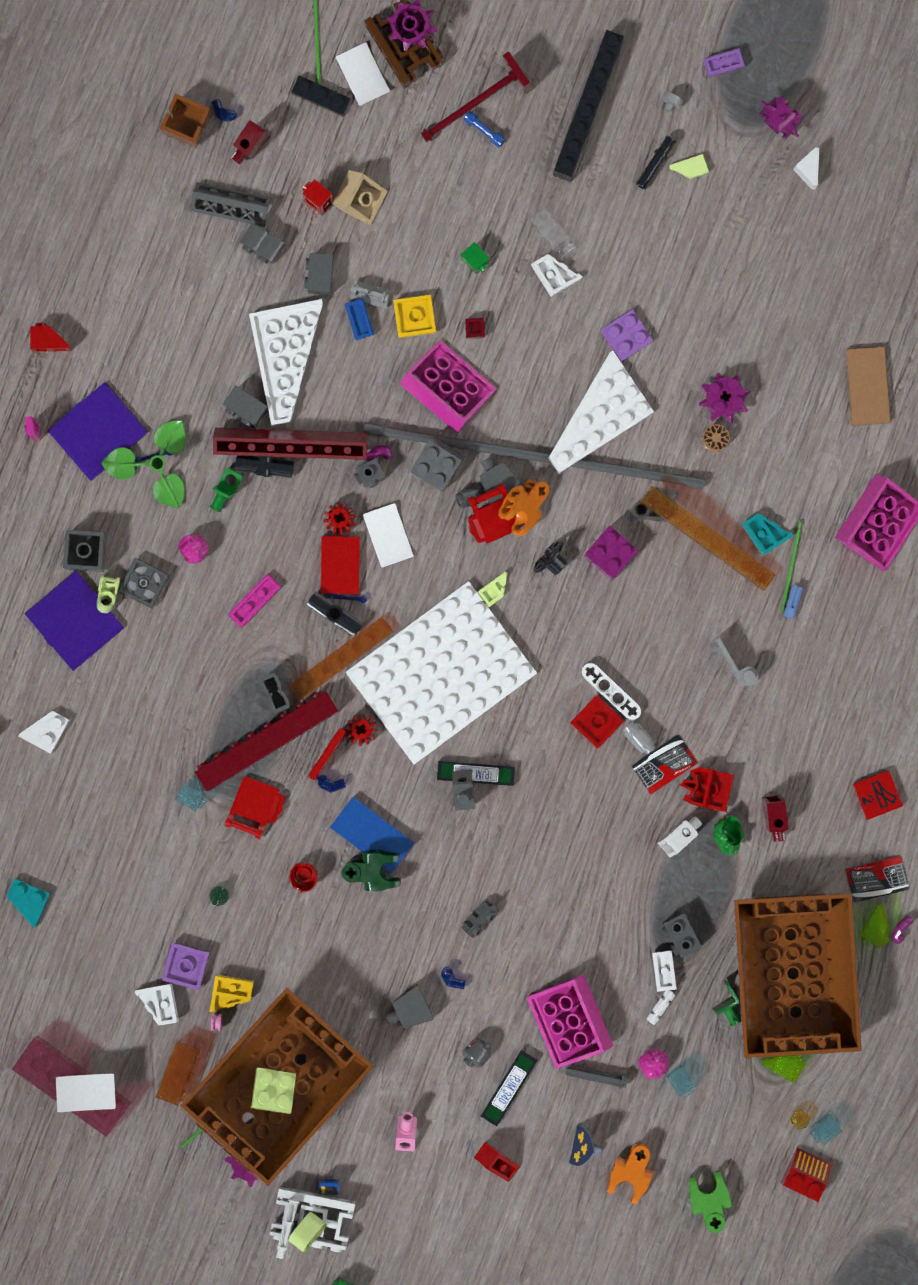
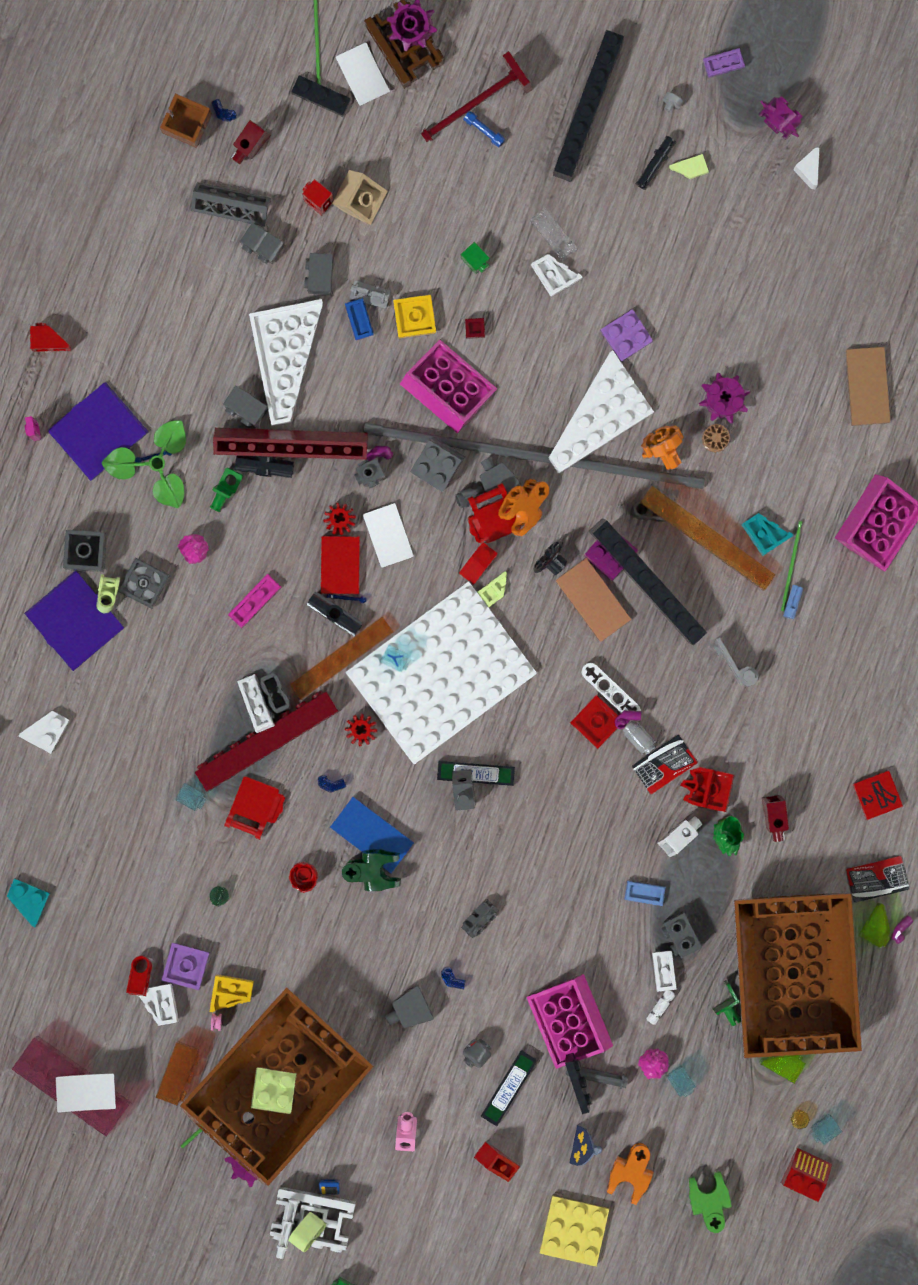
red tile [308,728,347,781] -> none
none -> red piece [126,956,152,997]
none -> white tile [237,674,274,733]
none -> clear light blue brick [380,645,411,673]
none -> red slope [459,542,498,585]
none -> light yellow plate [539,1195,609,1267]
none -> nougat tile [555,558,632,642]
none -> black plate [565,1053,592,1114]
none -> black brick [588,518,707,646]
none -> magenta arm [615,710,642,729]
none -> medium blue tile [624,881,666,906]
none -> orange piece [641,425,684,470]

